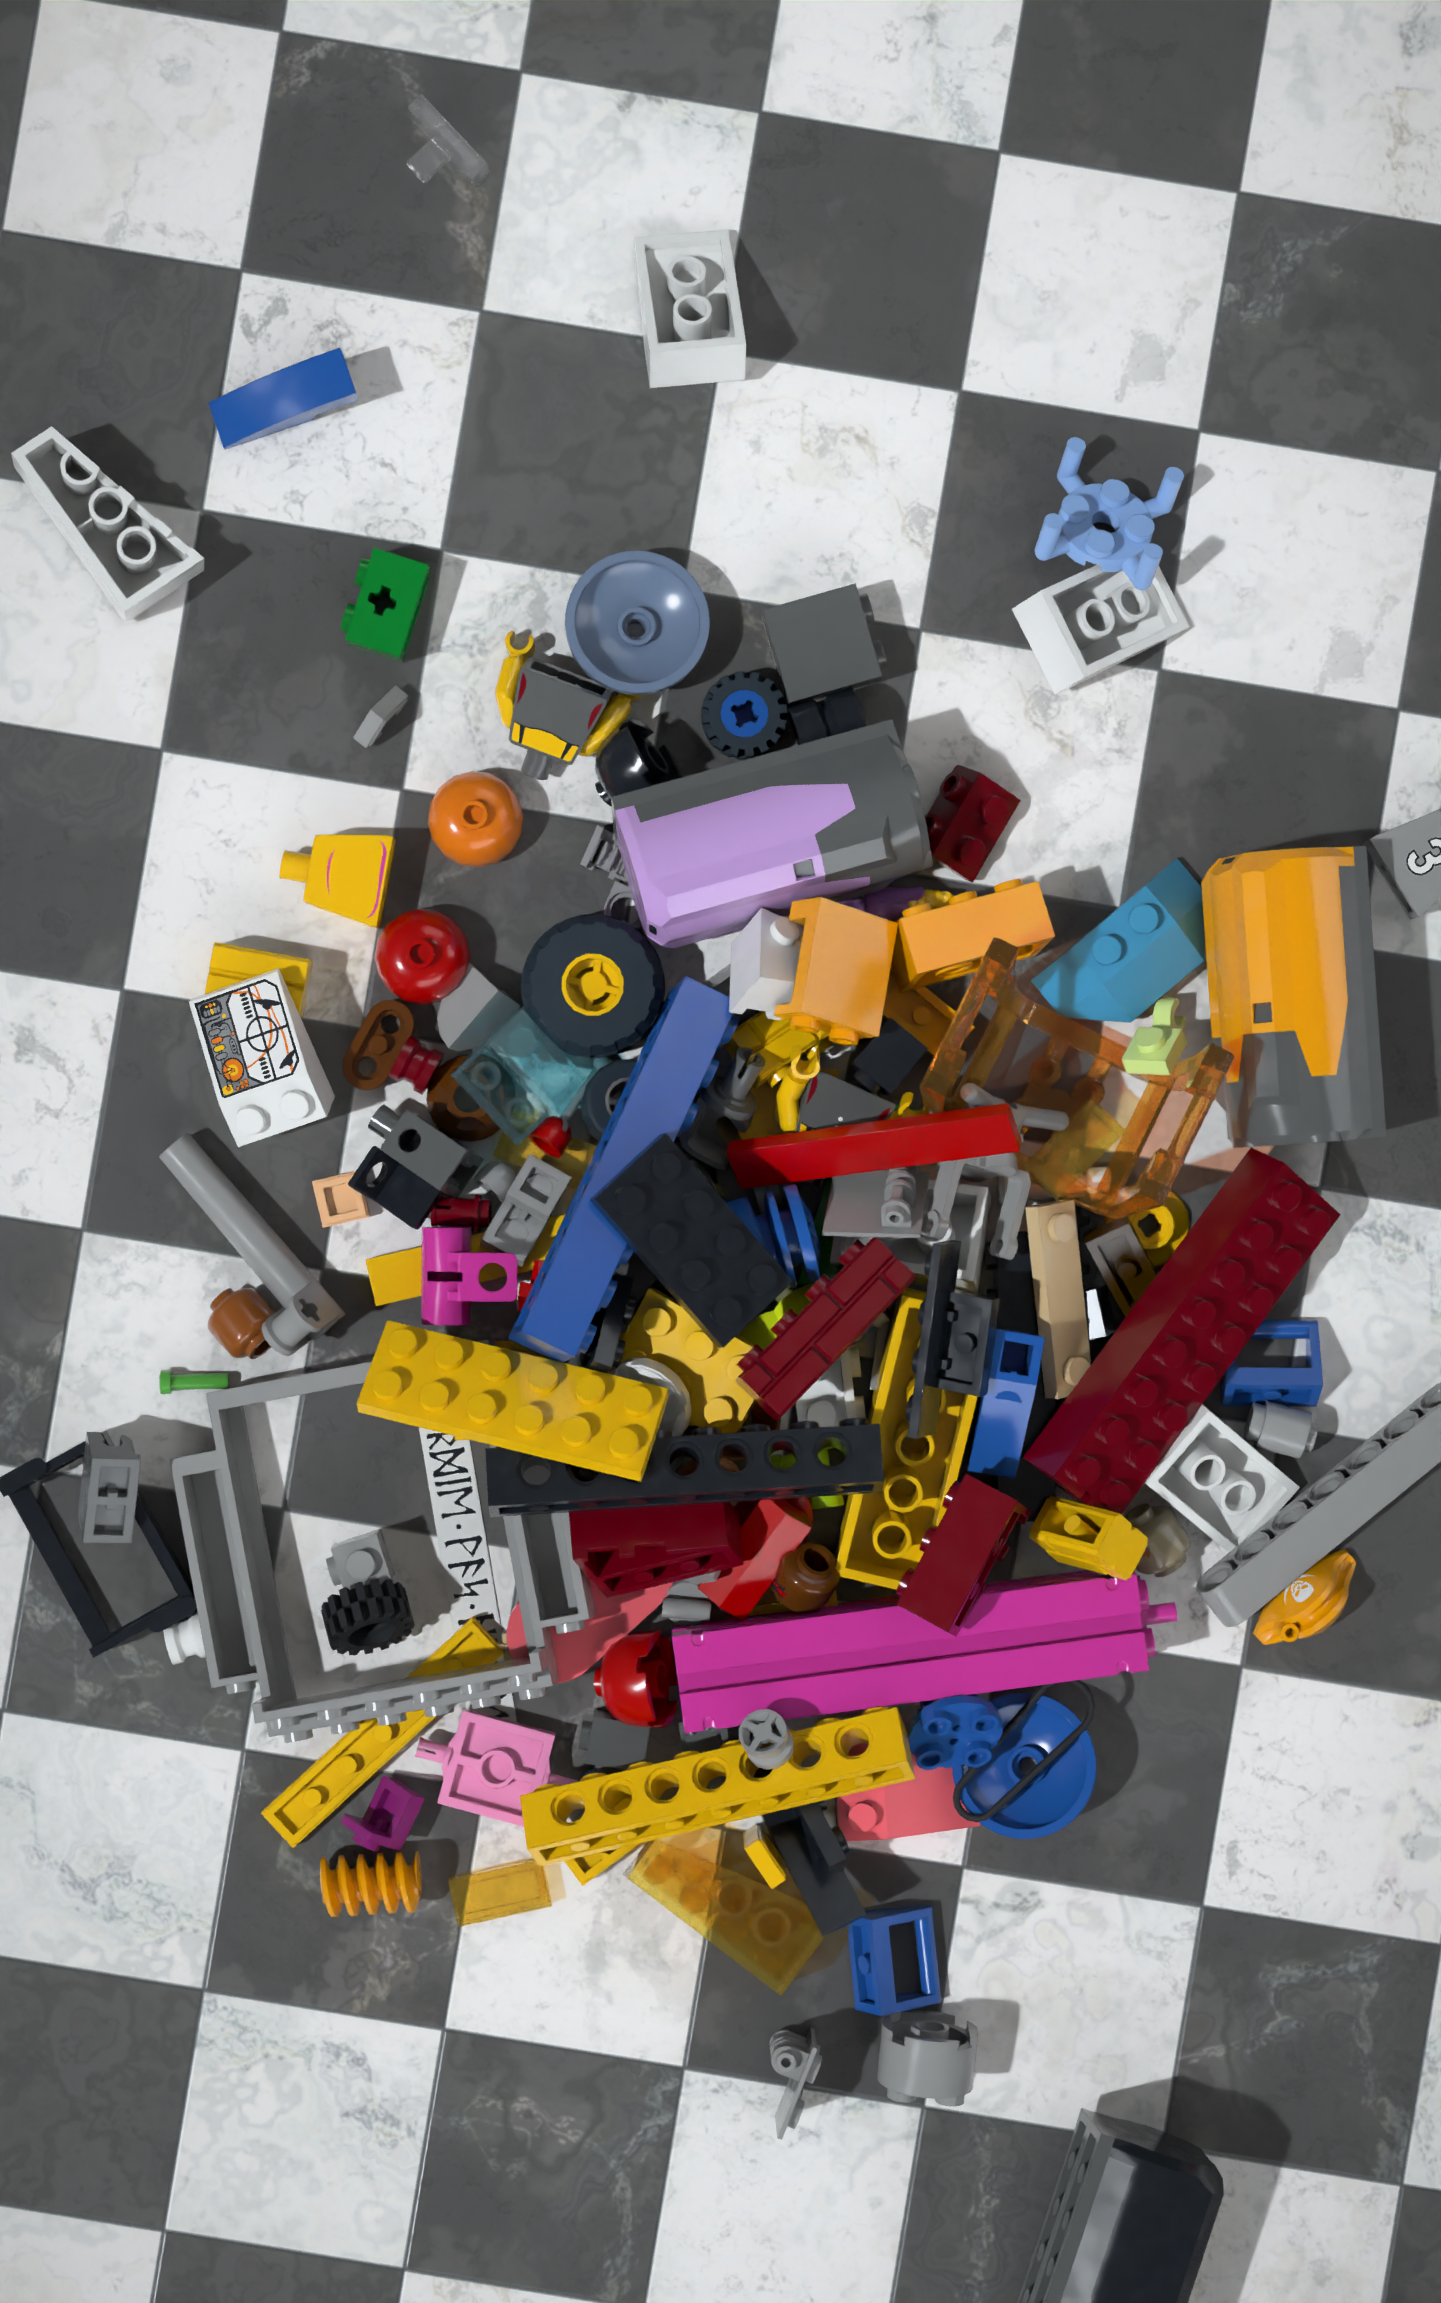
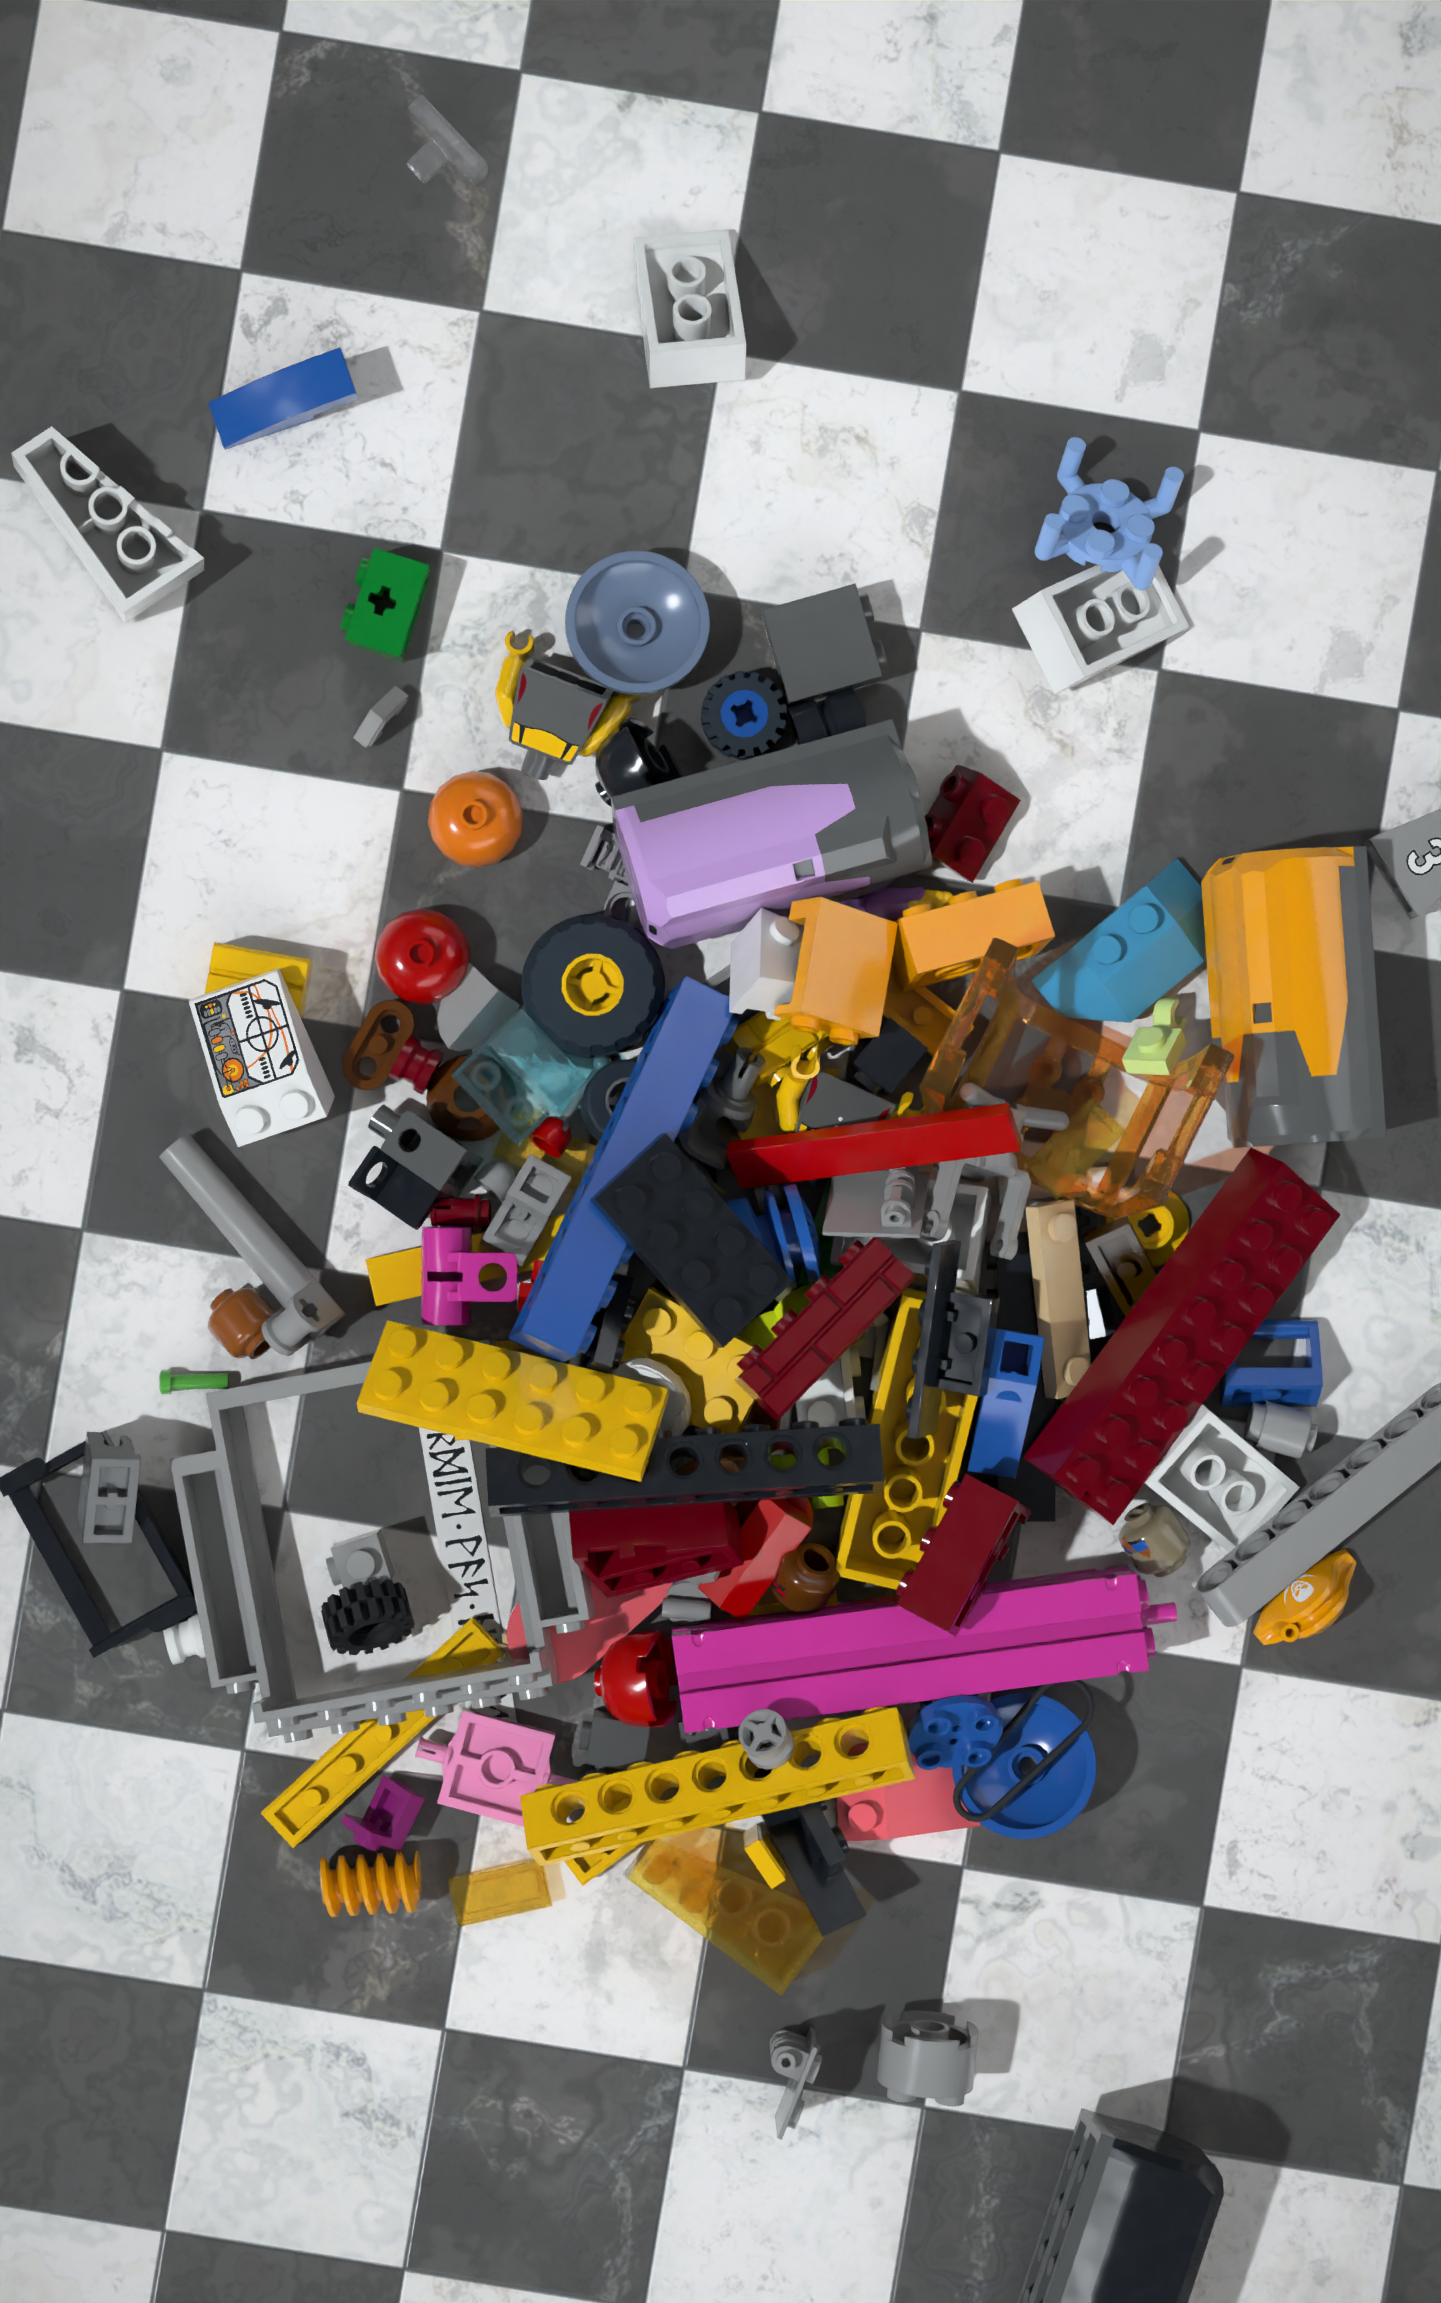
yellow torso [279,834,396,930] -> none
light nougat tile [312,1171,371,1228] -> none
blue tile [847,1905,941,2016] -> none
yellow brick [1029,1496,1148,1580] -> none

